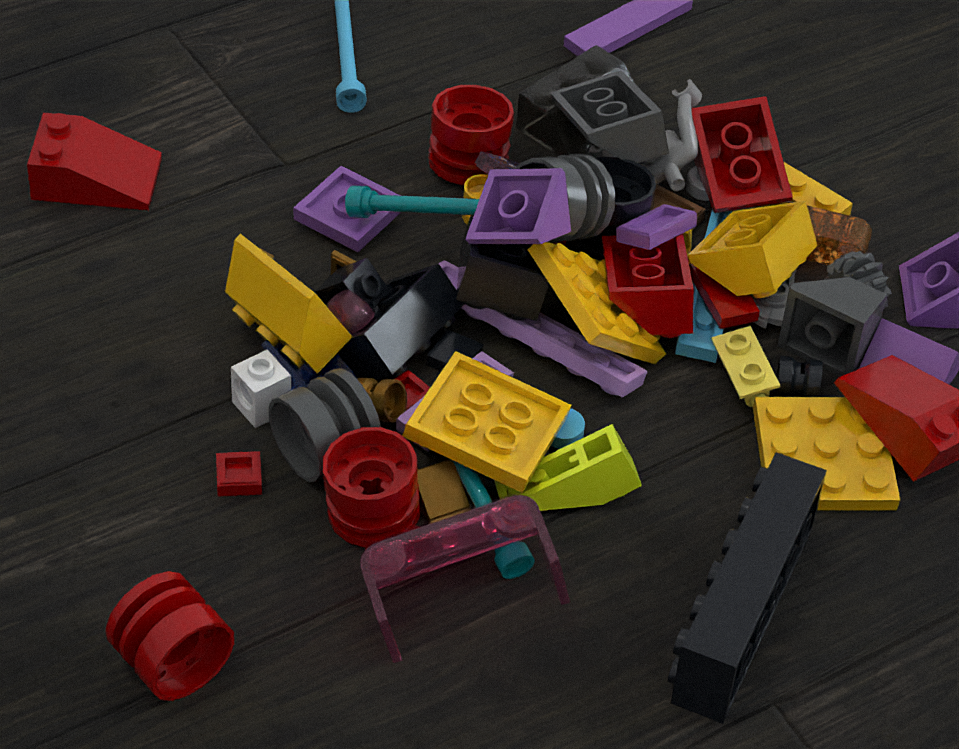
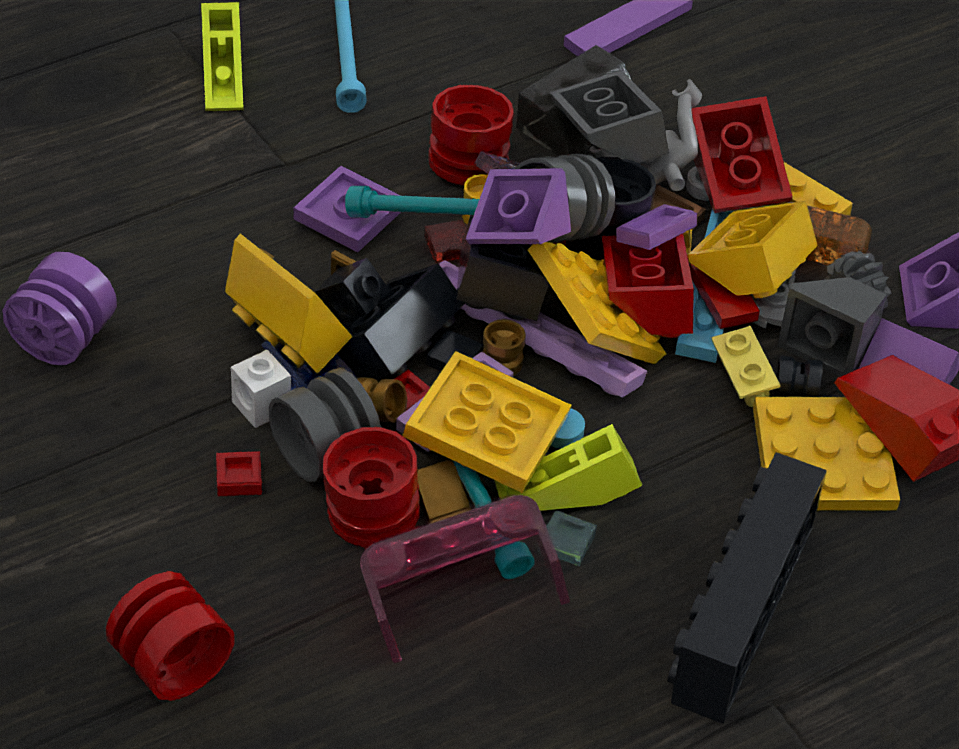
red slope [27,113,162,210] -> none
clear pink bar [327,289,375,334] -> none
none -> medium lavender wheel [2,252,117,365]
none -> neon yellow slope [201,2,243,111]
none -> clear red tile [424,220,466,263]
none -> pearl gold wheel [483,319,526,376]
none -> clear light blue tile [538,511,597,566]

